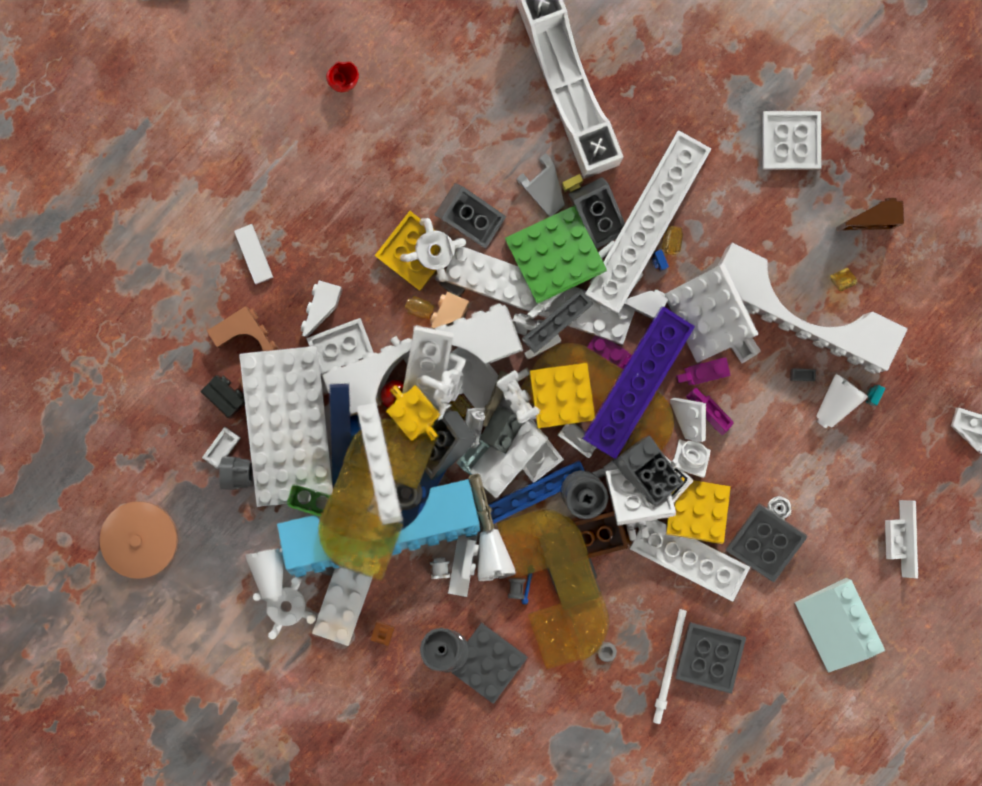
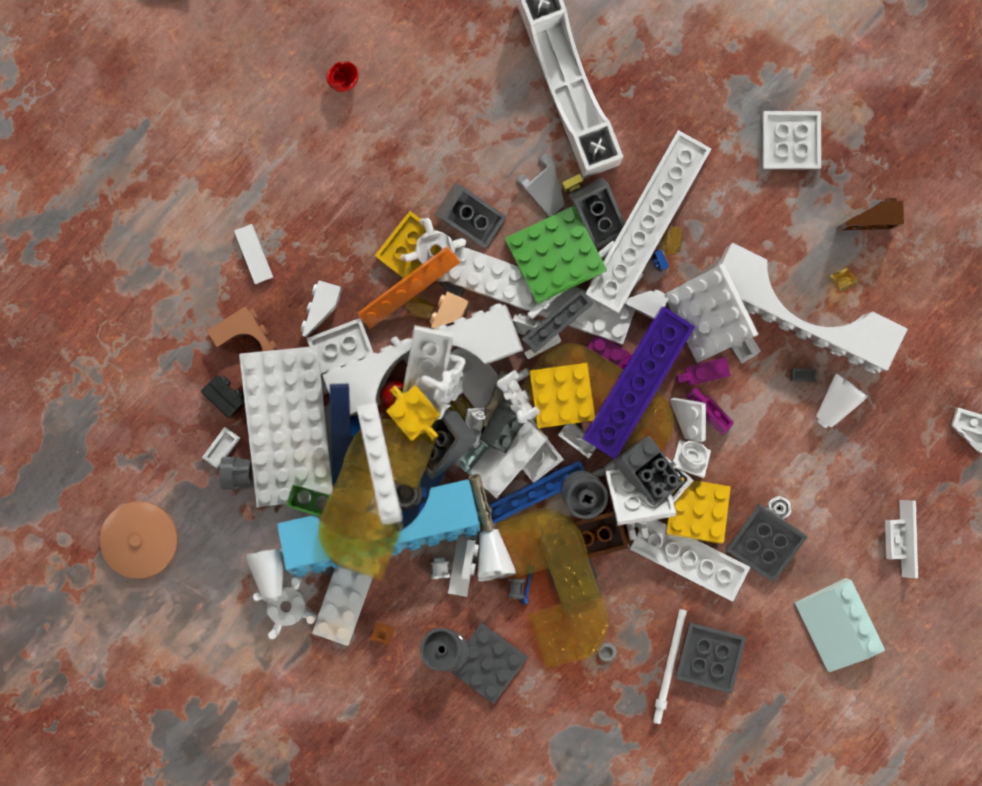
teal plate [866,385,886,406] -> none
none -> orange plate [358,246,460,329]

